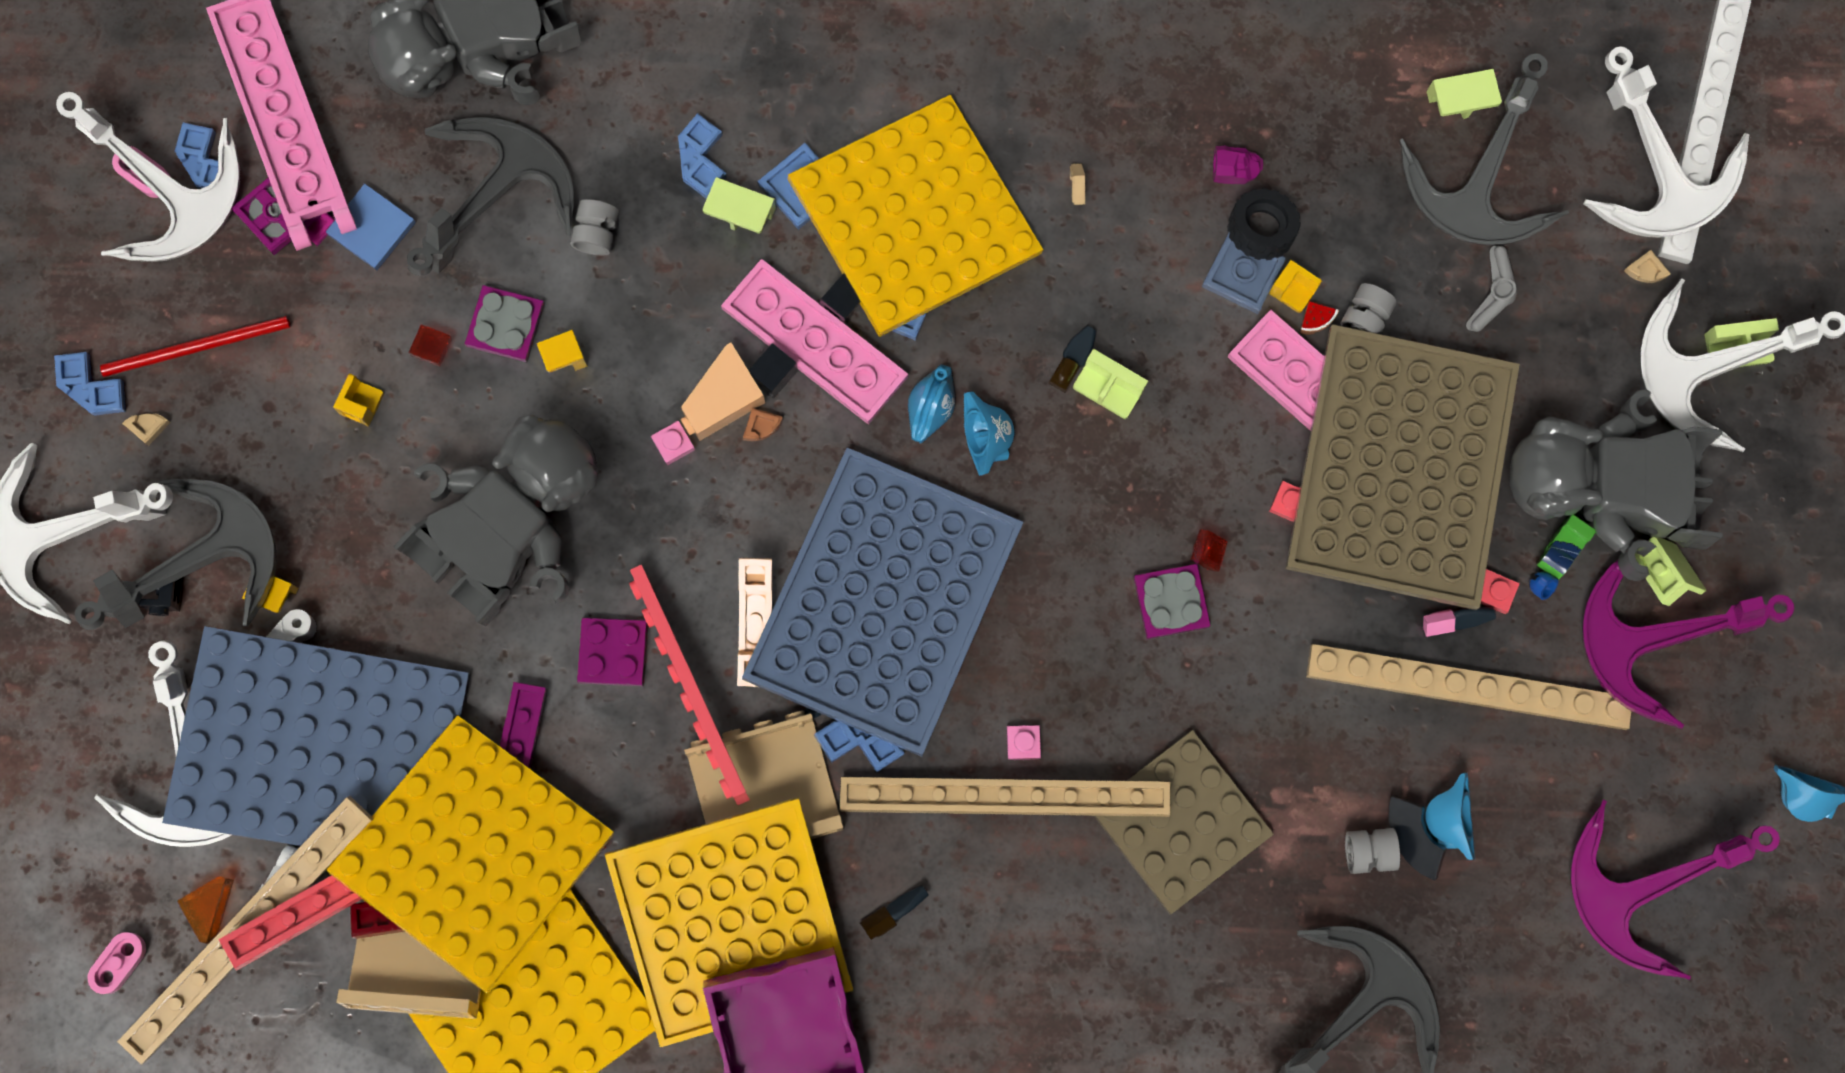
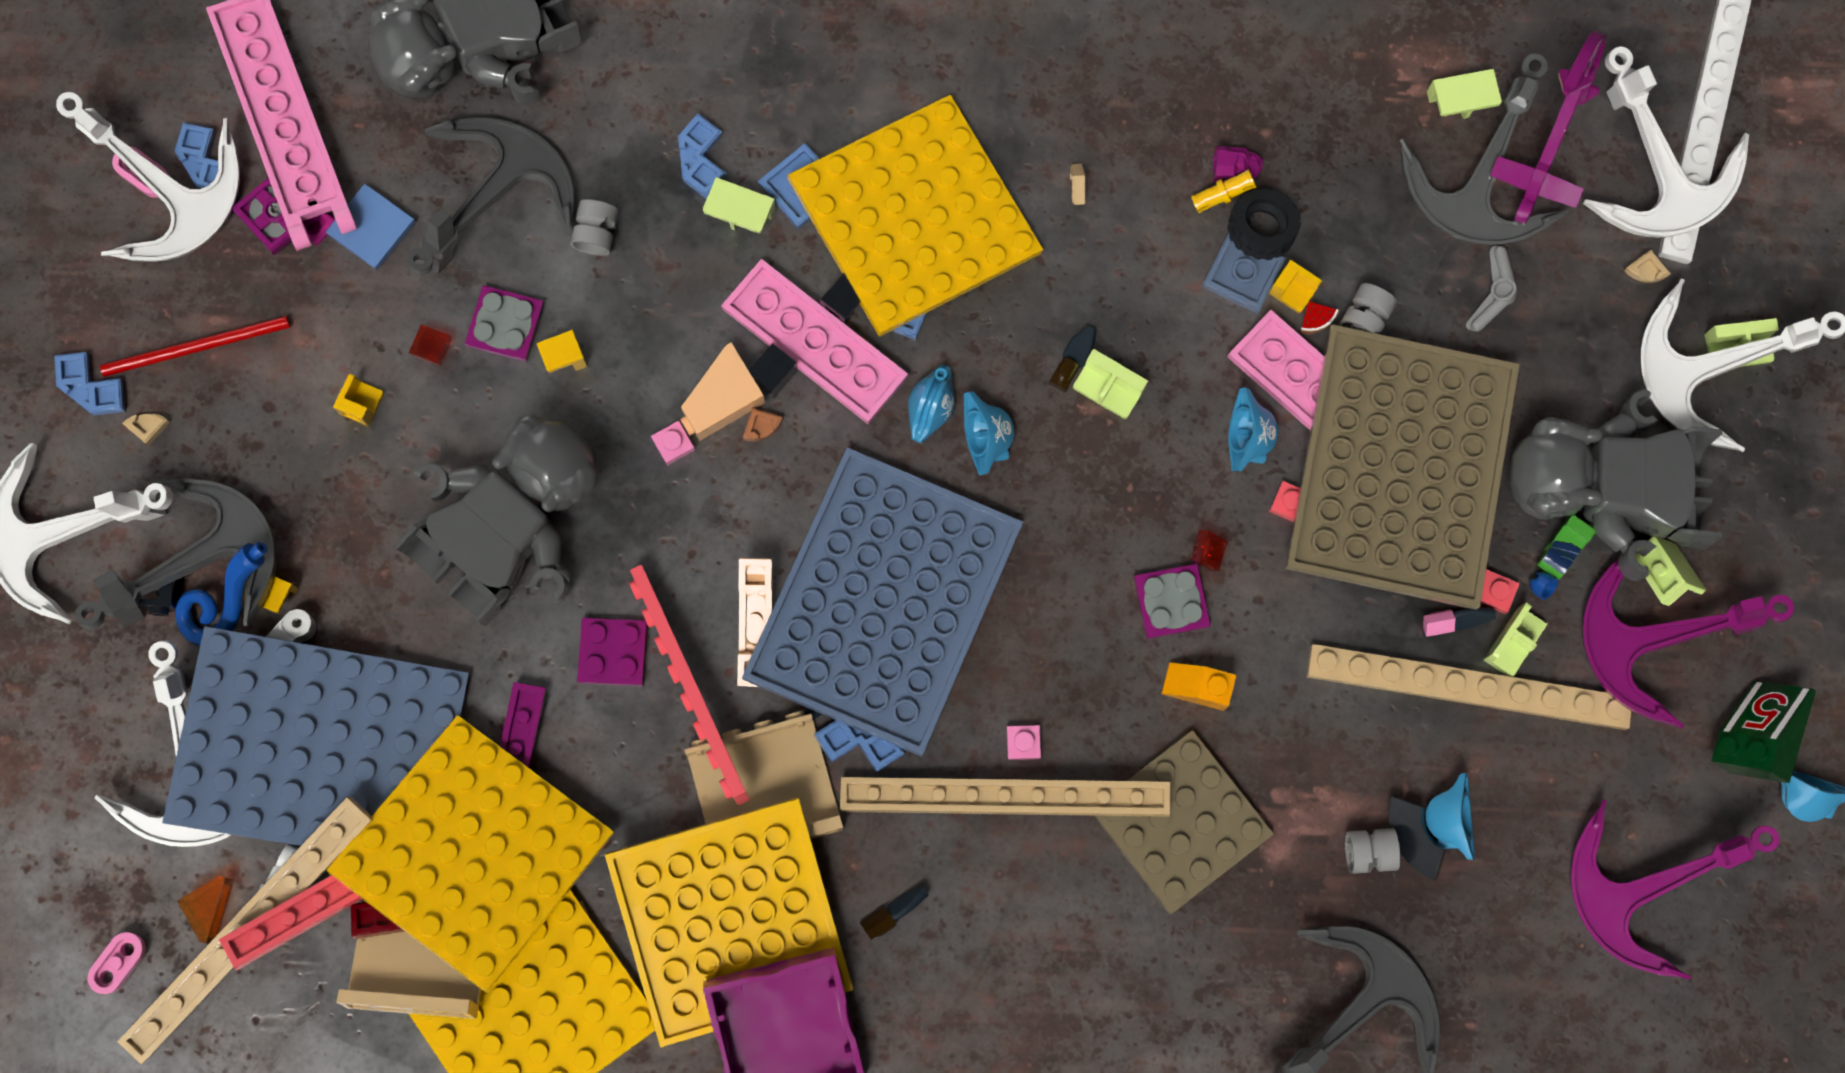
none -> blue plant [175,542,268,646]
none -> light orange slope [1161,663,1237,711]
none -> yellow pin [1191,169,1257,214]
none -> dark azure hat [1228,388,1278,471]
none -> yellowish green panel [1483,602,1547,677]
none -> magenta piece [1490,30,1607,225]
none -> dark green slope [1711,681,1816,783]

